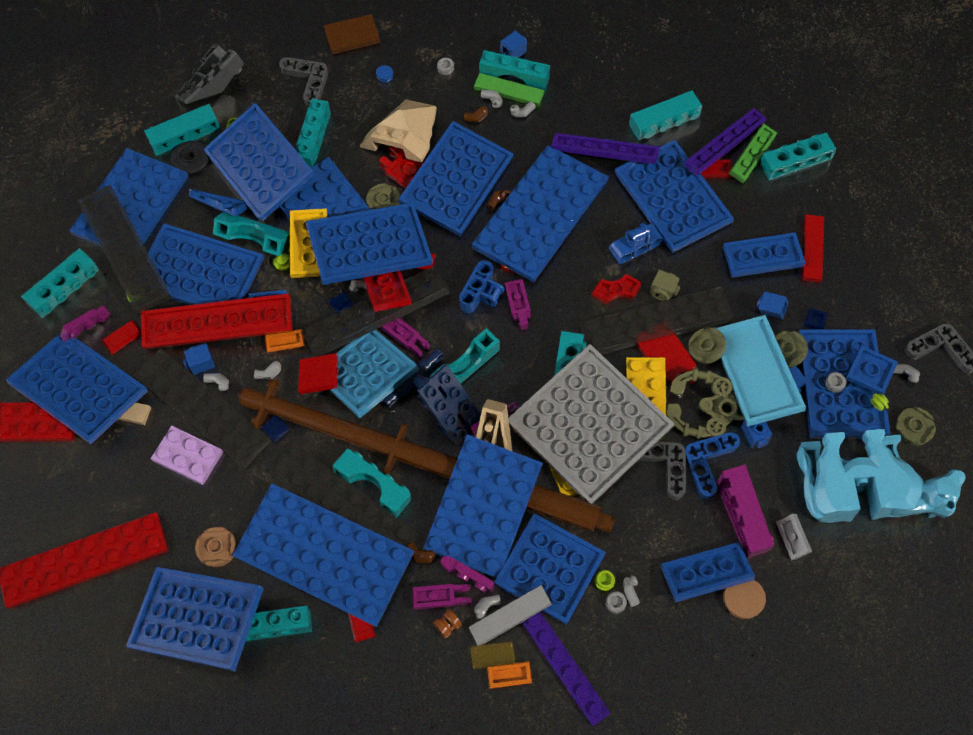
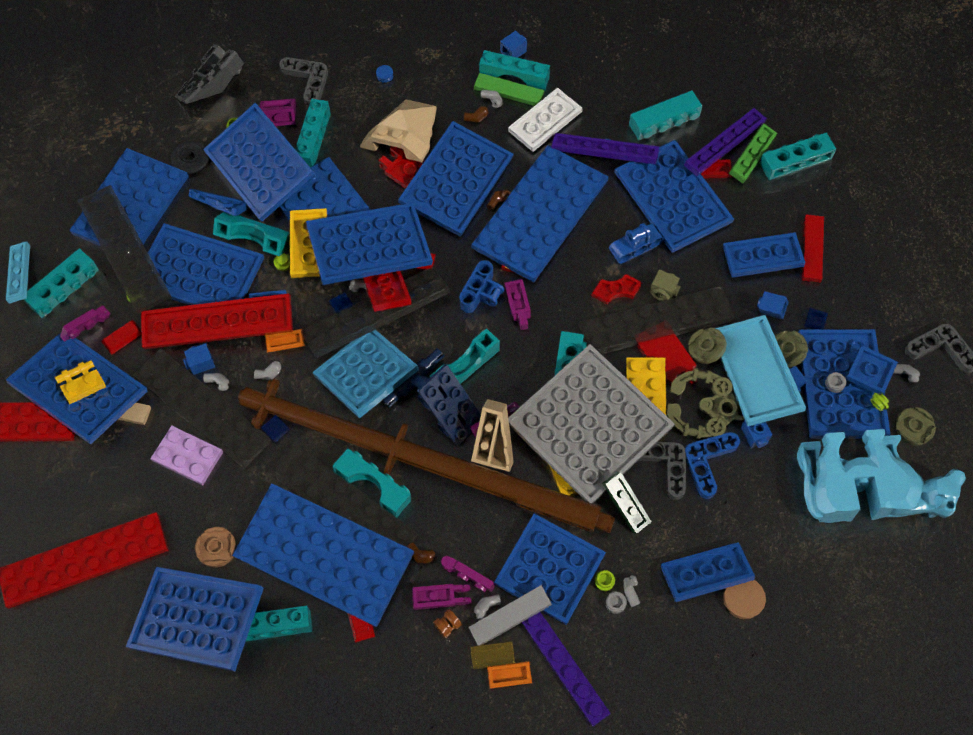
teal brick [144,104,220,156] -> none
red tile [298,353,339,394] -> none
reddish brown tile [323,14,381,55] -> none
olive tile [366,183,401,210] -> none
magenta hinge [380,313,431,358] -> none
blue plate [423,434,543,578] -> none
light grey tile [437,58,454,75] -> none
light grey arm [510,101,536,117] -> none
magenta wedge [717,464,774,558] -> none
light grey plate [776,514,812,560] -> none
none -> medium azure tile [6,241,30,304]
none -> yellow plate [55,360,106,405]
none -> magenta tile [260,98,296,126]
none -> white plate [508,88,582,152]
none -> plate [602,472,652,534]

